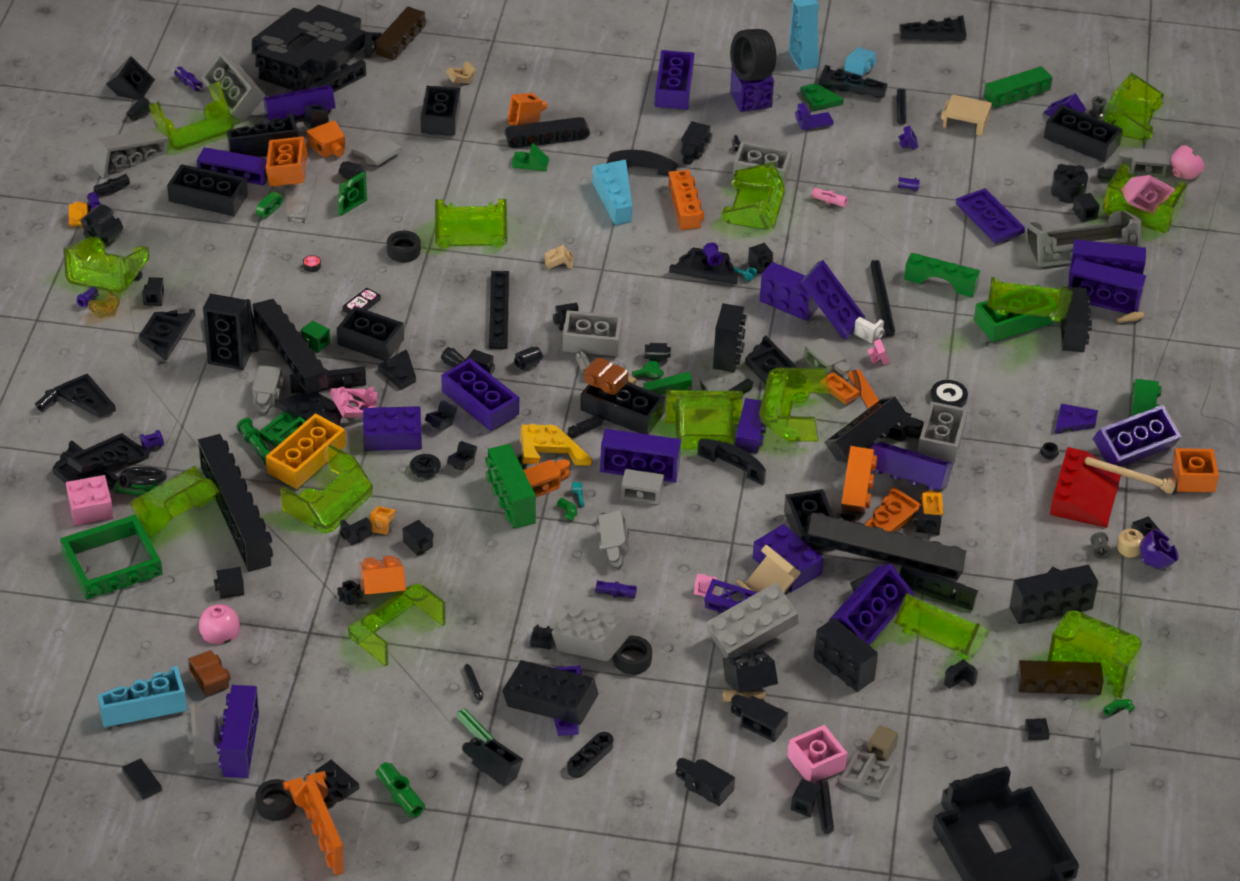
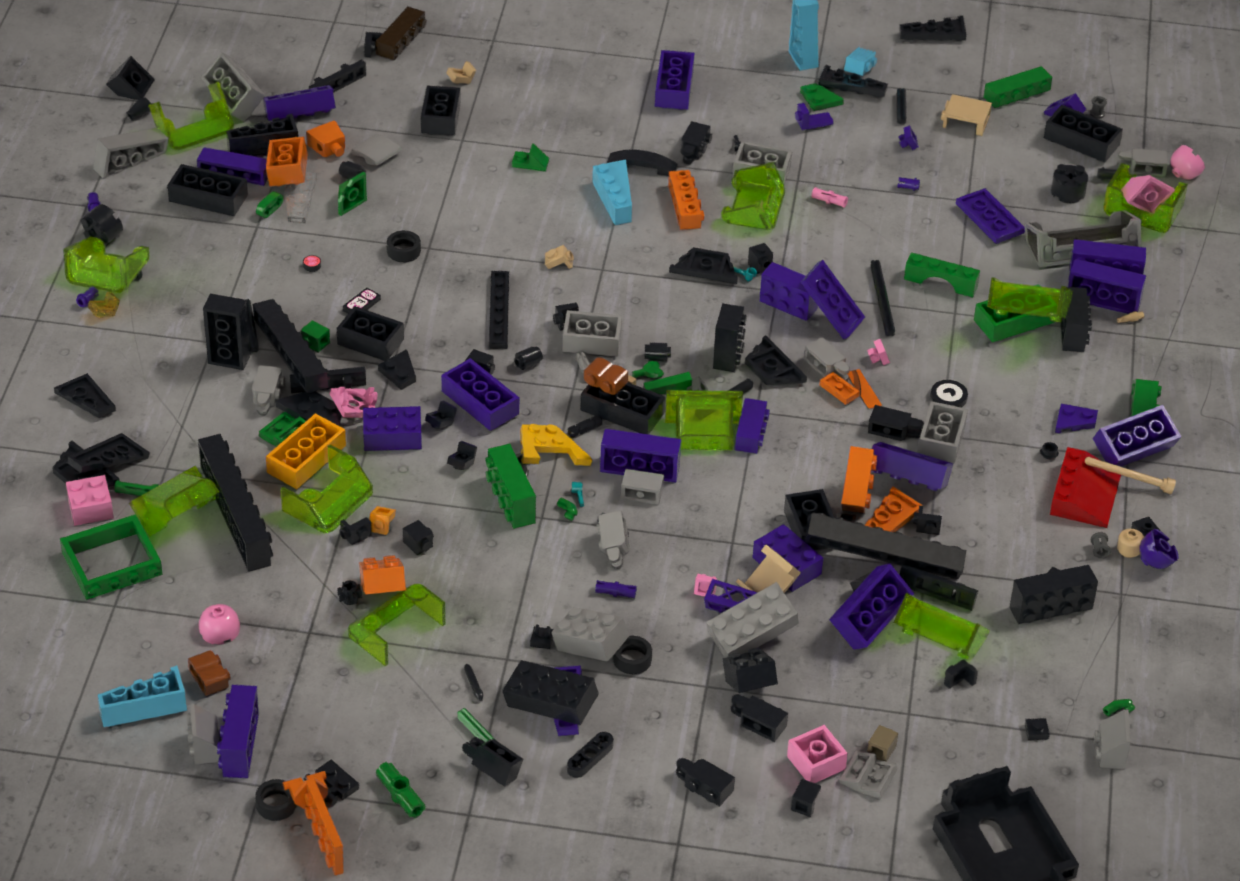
black pin [35,389,59,412] -> none
light orange bracket [69,201,89,227] -> none
black pin [93,174,130,196] -> none
black piece [118,467,167,489] -> none
black tile [122,758,162,799] -> none
black wing [139,309,195,360] -> none
dark purple bush [140,430,164,451] -> none
black brick [142,277,164,306] -> none
dark purple pin [174,66,203,92] -> none
black brick [213,567,244,599] -> none
green pin [236,418,270,465] -> none
black panel [251,4,366,91] -> none
black brick [304,105,329,130] -> none
black gear [410,454,441,478] -> none
clear neon green windscreen [435,199,507,248] -> none
black cone [441,347,465,367] -> none
black beam [504,117,590,148] -> none
orange torso [507,93,547,126] -> none
orange hinge [523,459,570,498] -> none
black slope [697,439,766,486] -> none
dark purple bush [703,242,723,266] -> none
tan pin [722,689,765,703] -> none
black tyre [730,29,777,81] -> none
dark purple brick [730,66,774,112] -> none
clear neon green windscreen [759,368,829,442] -> none
black brick [814,618,878,692] -> none
black axle [816,779,834,834] -> none
black brick [824,396,908,461] -> none
white bracket [854,317,884,343] -> none
light orange bracket [920,490,943,516] -> none
dark brown brick [1017,660,1104,695] -> none
clear neon green windscreen [1047,611,1142,699] -> none
black brick [1072,193,1100,222] -> none
clear neon green windscreen [1103,72,1164,141] -> none
orange brick [1172,448,1219,492] -> none

